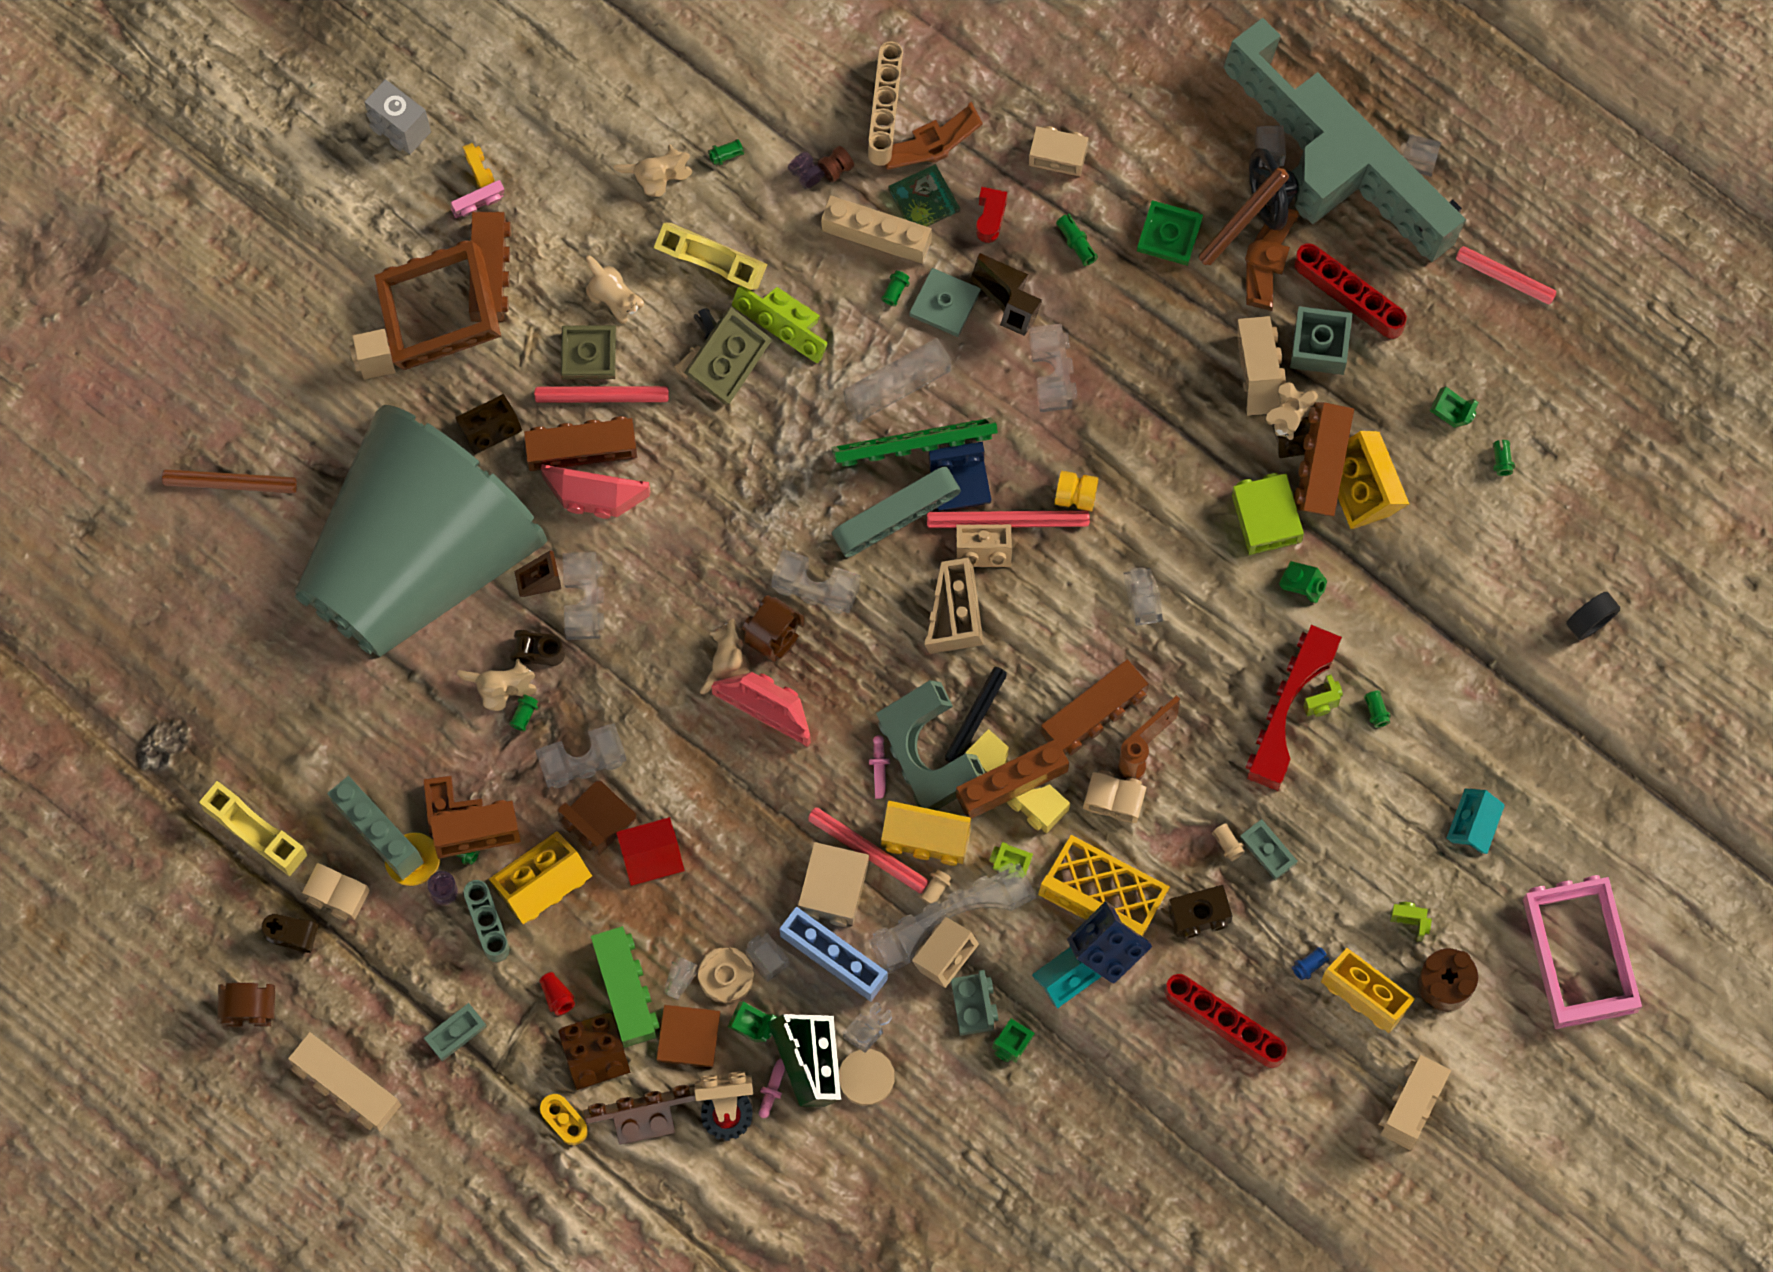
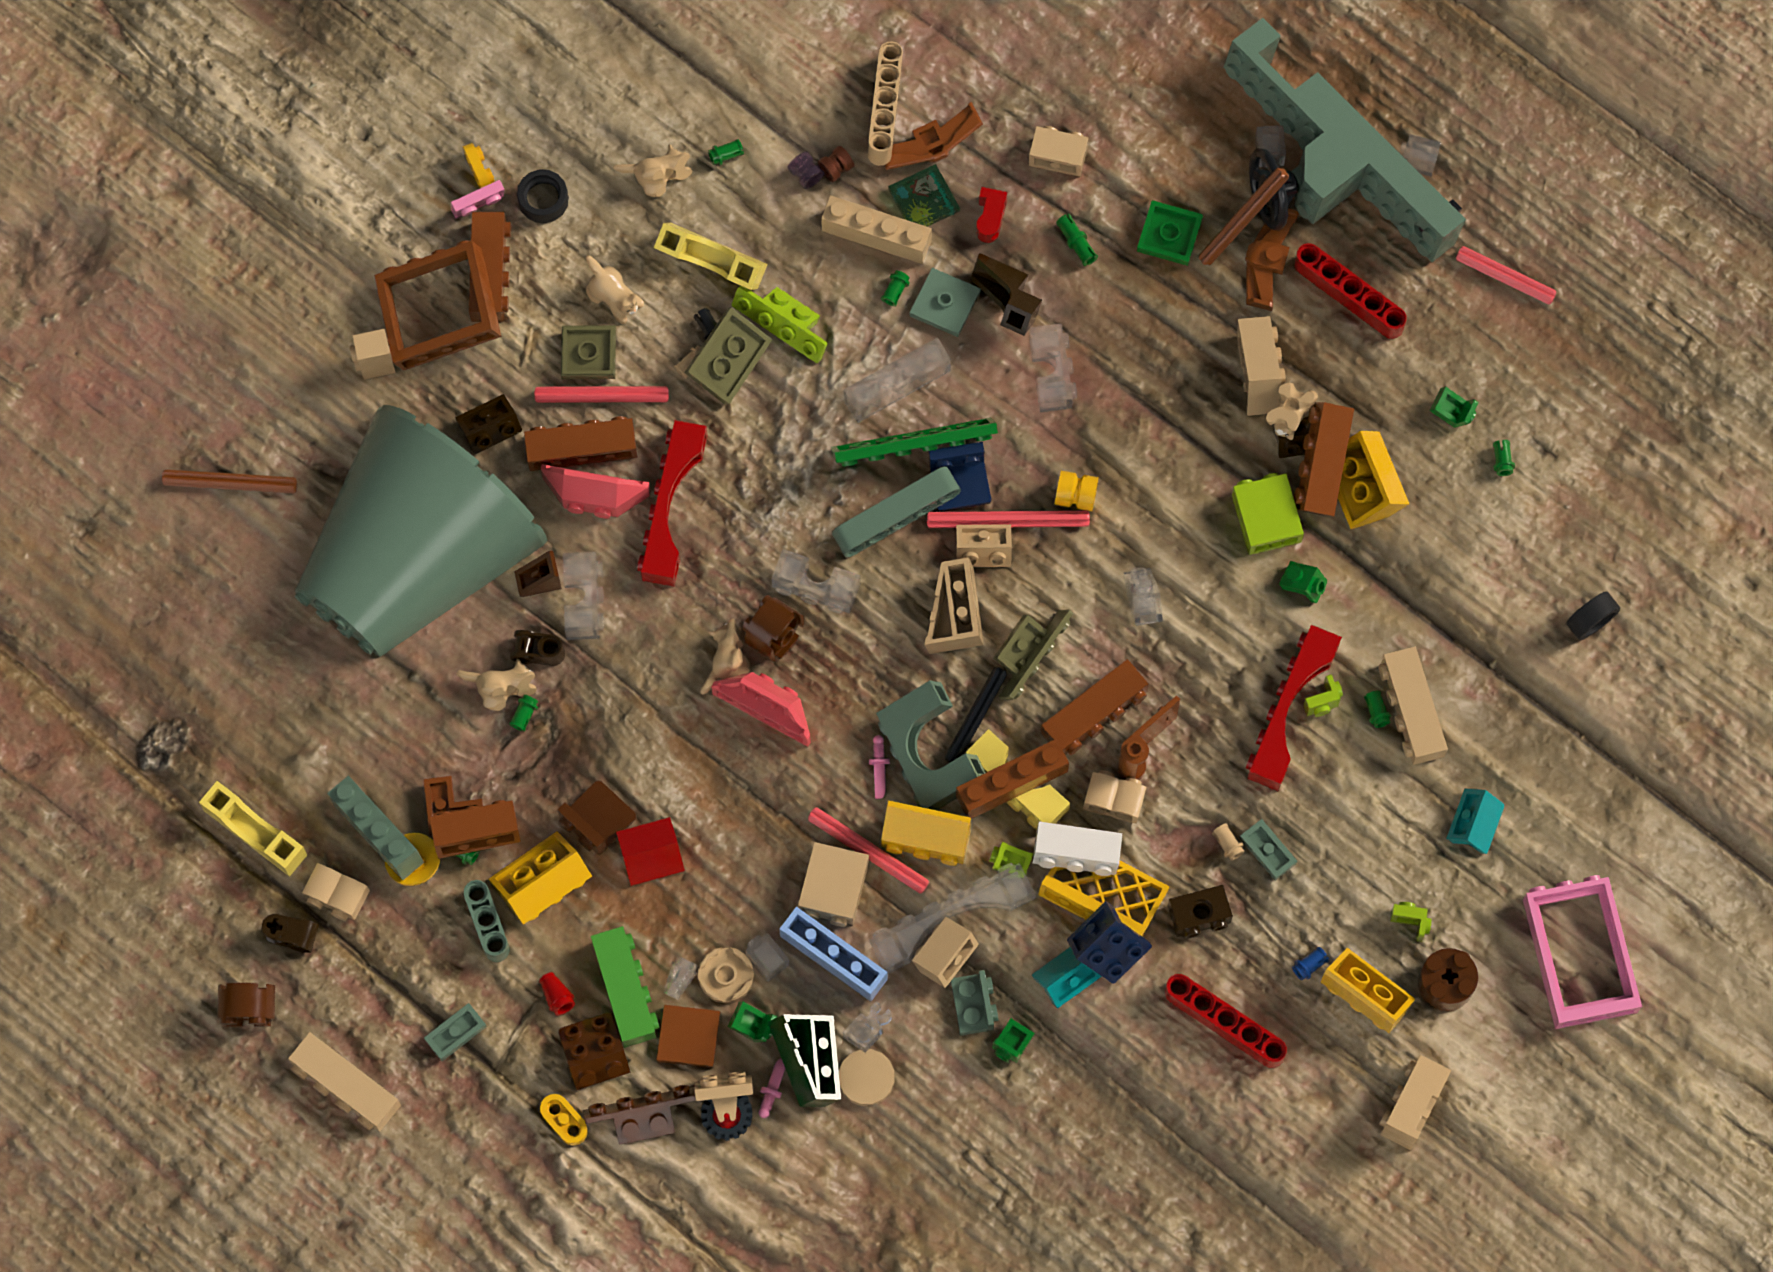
light grey brick [364,79,431,154] -> none
wheel [427,871,458,905] -> none
clear arch [535,723,627,788] -> none
tan pin [919,869,951,907] -> none
sand green brick [1290,306,1352,375] -> none
none -> black tyre [517,169,569,223]
none -> red arch [637,420,708,587]
none -> olive bracket [993,609,1073,700]
none -> white brick [1032,822,1122,876]
none -> tan brick [1379,646,1448,765]

